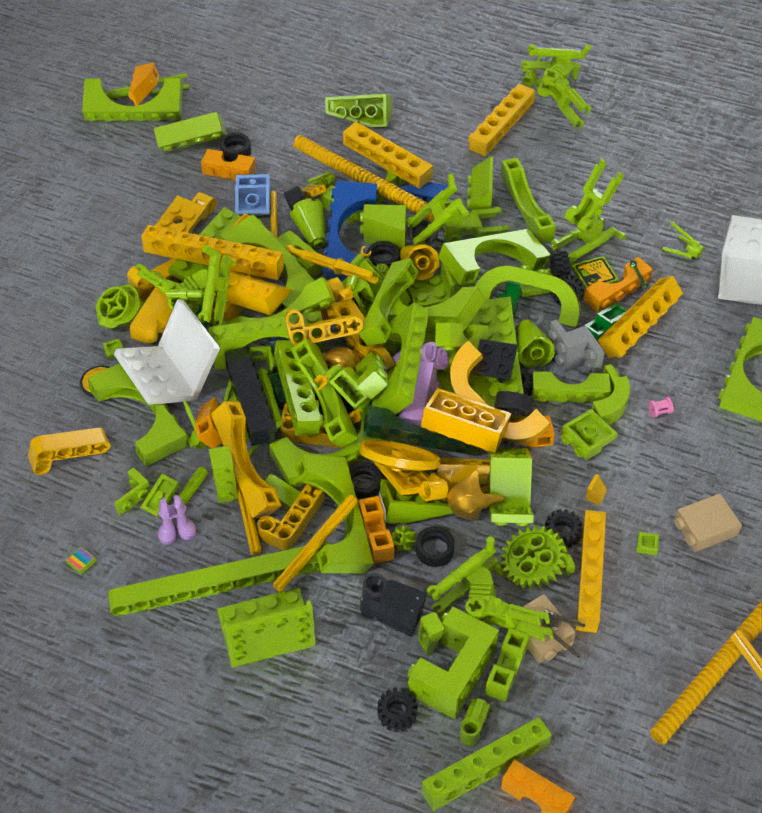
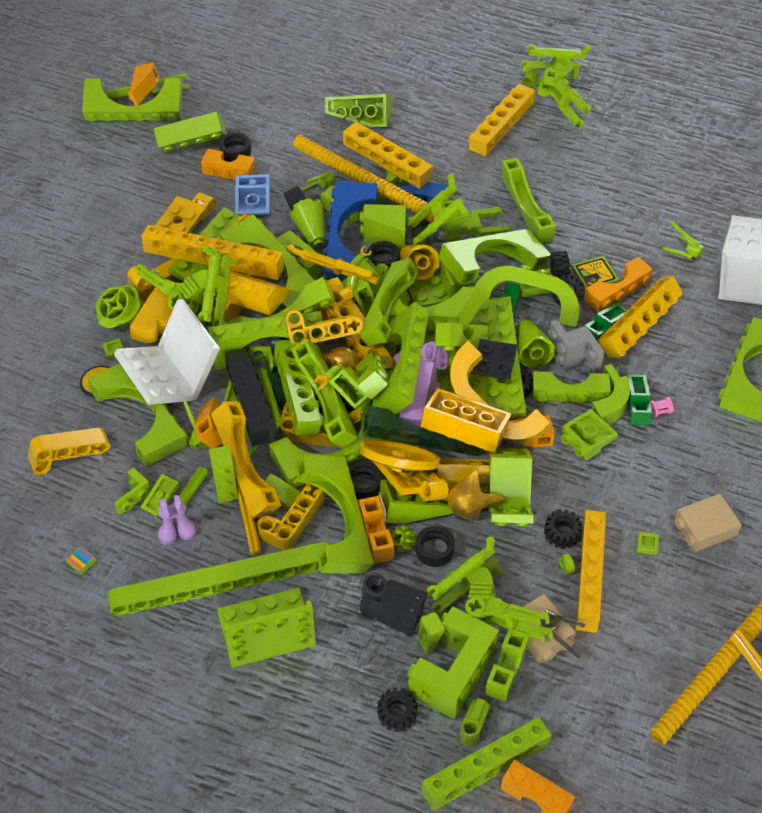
lime bar [166,288,204,300] -> none
yellow bar [270,191,278,238] -> none
yellow axle [273,494,357,593] -> none
yellow tile [302,184,326,198] -> none
lime slope [467,157,493,213] -> none
black tyre [494,391,534,416] -> none
lime gear [500,525,568,590] -> none
lime piece [550,159,627,265] -> none
yellow slope [586,474,607,505] -> none
clear green hinge [630,260,649,289] -> none
none -> green slope [627,374,652,426]

